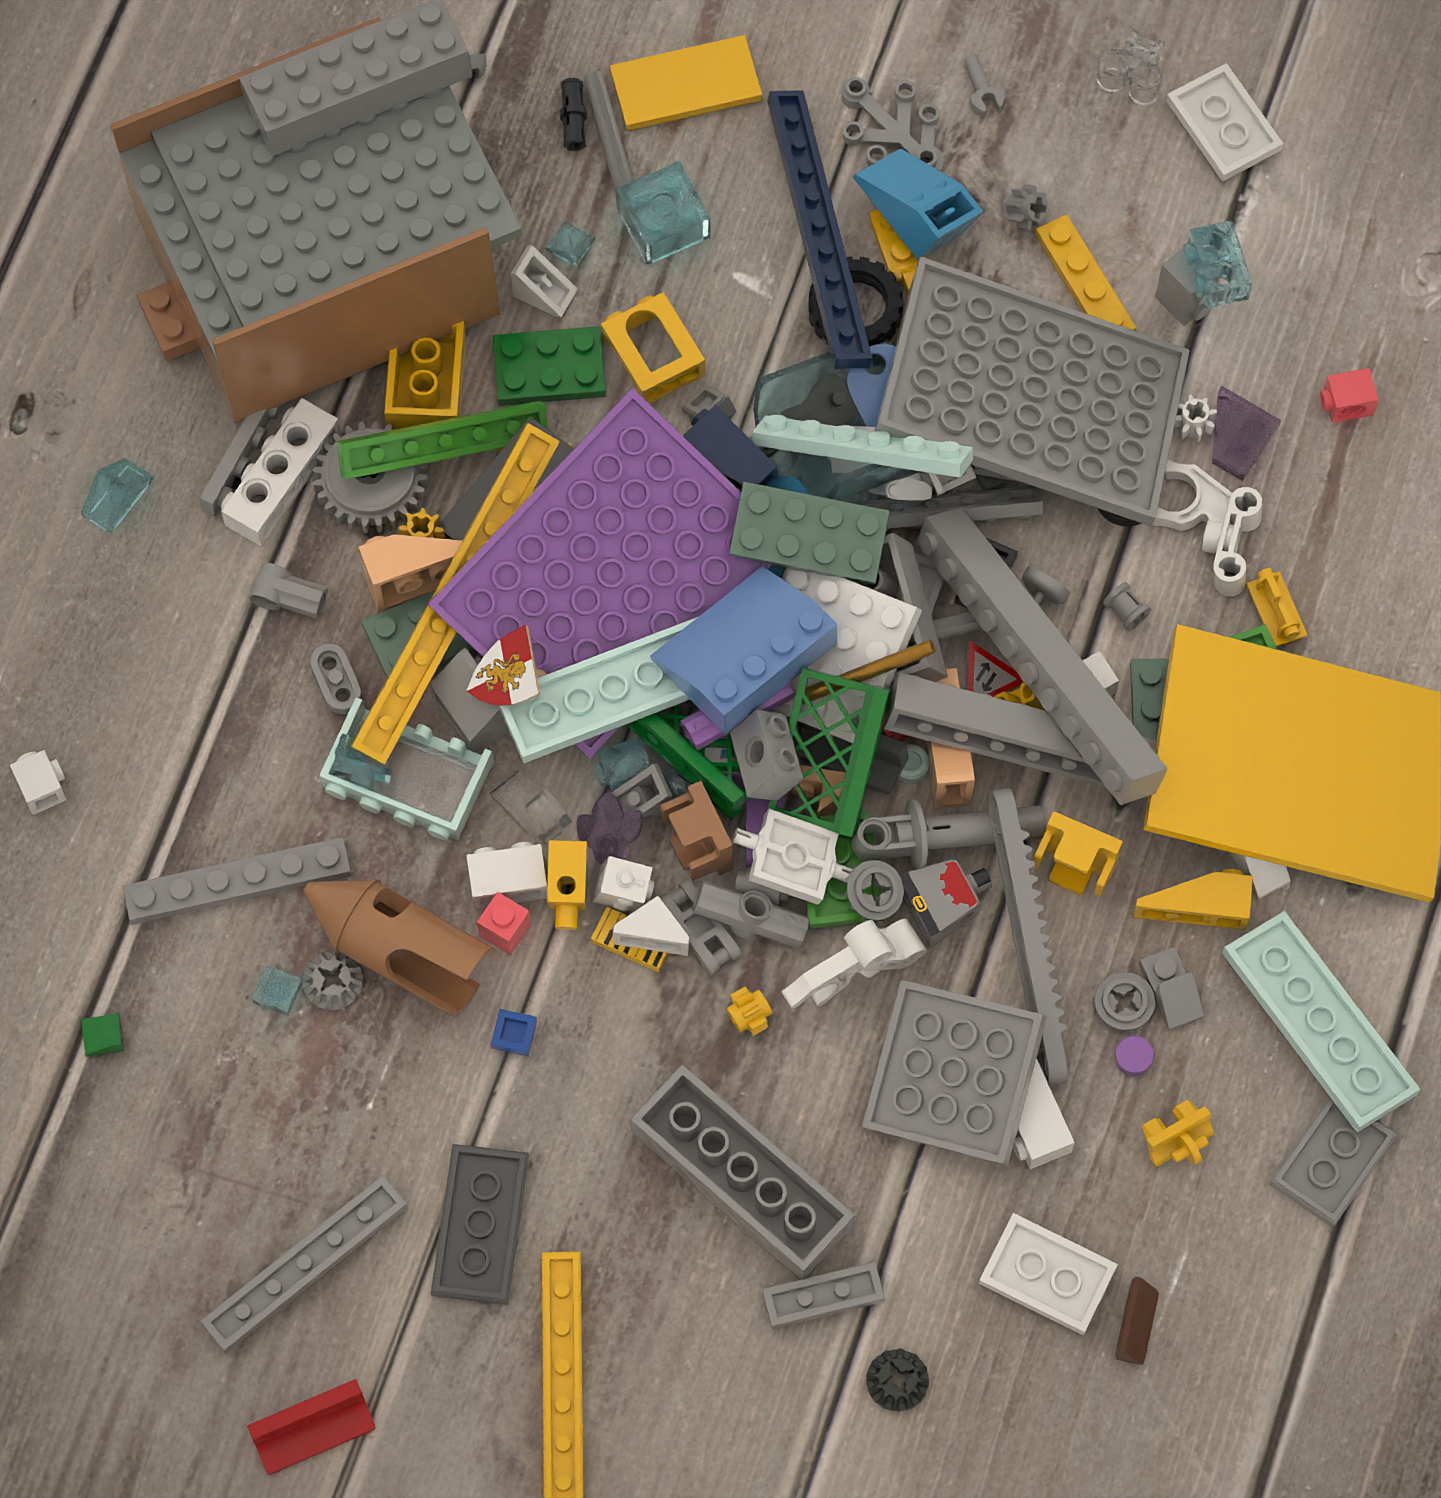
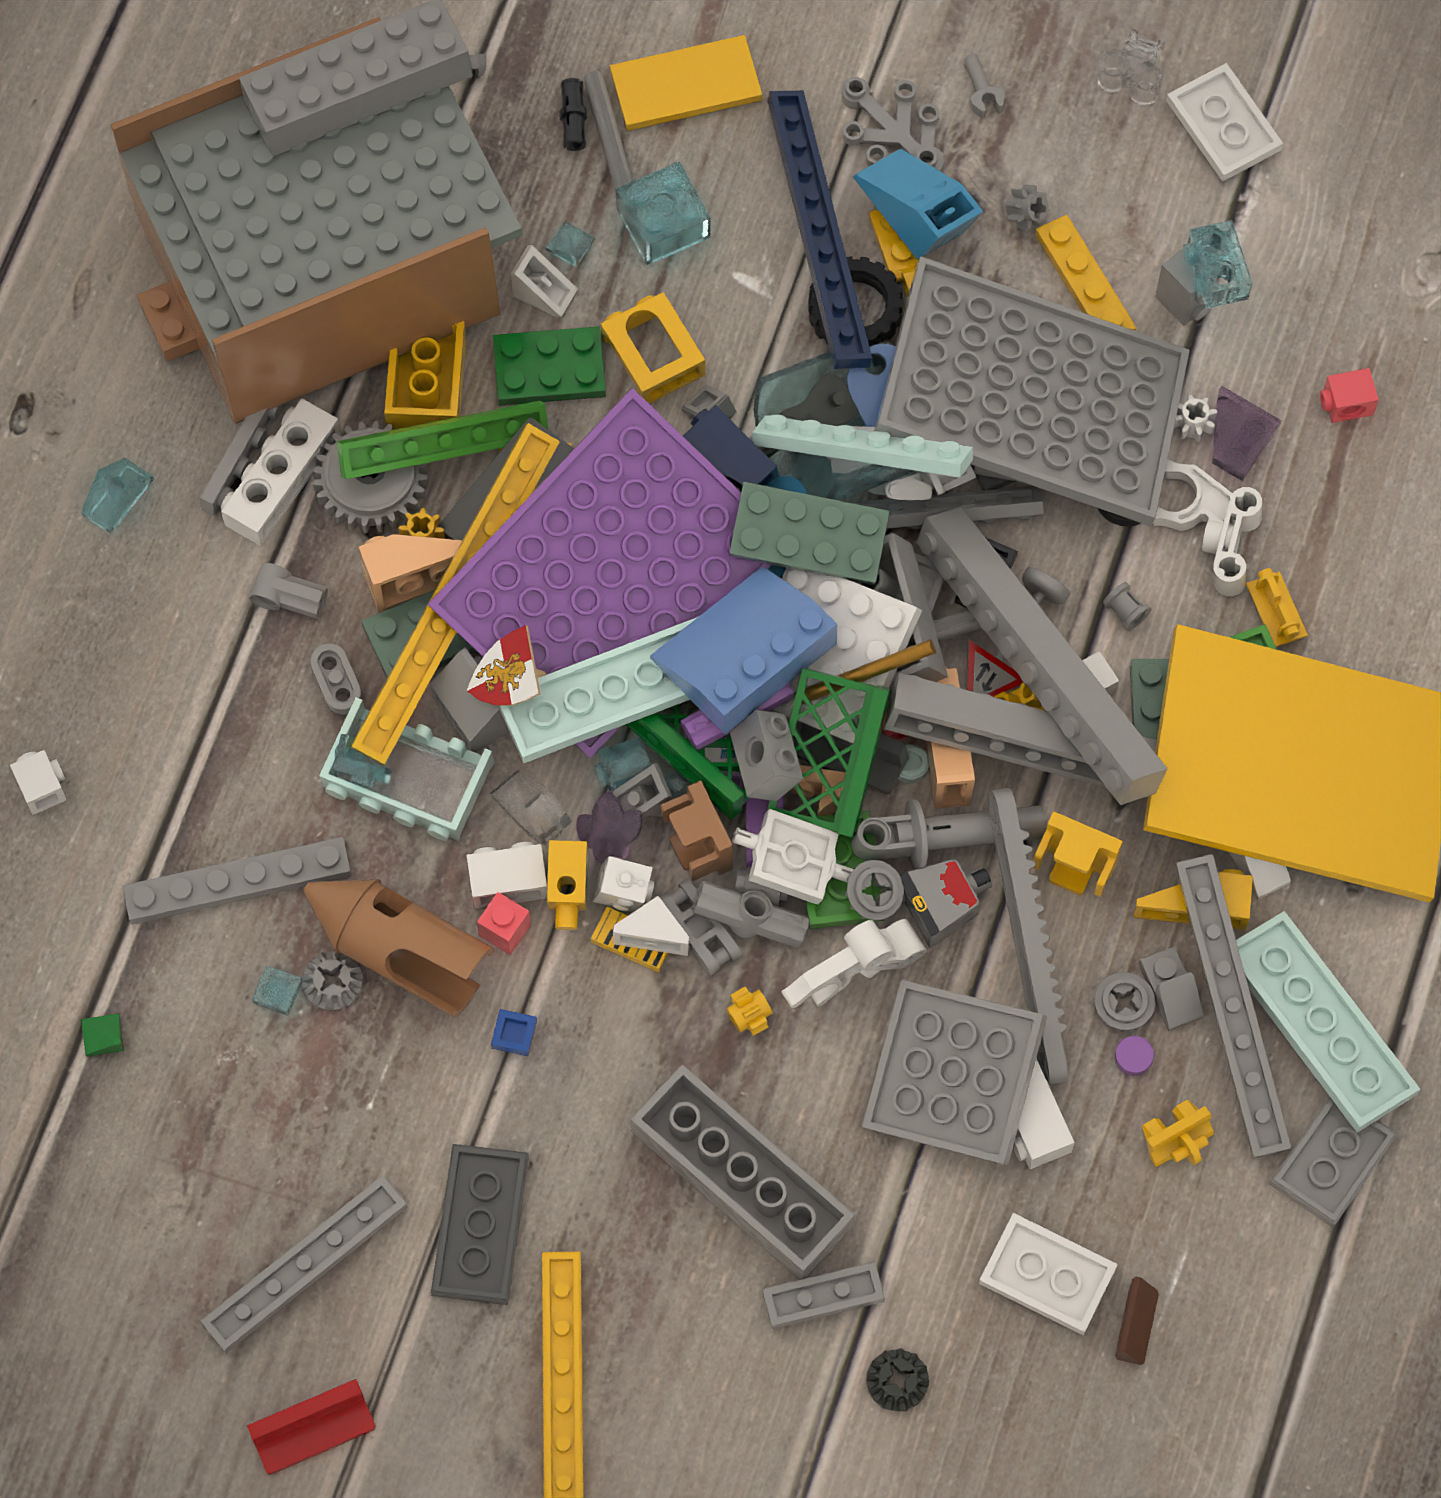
none -> light grey plate [1175,854,1291,1159]

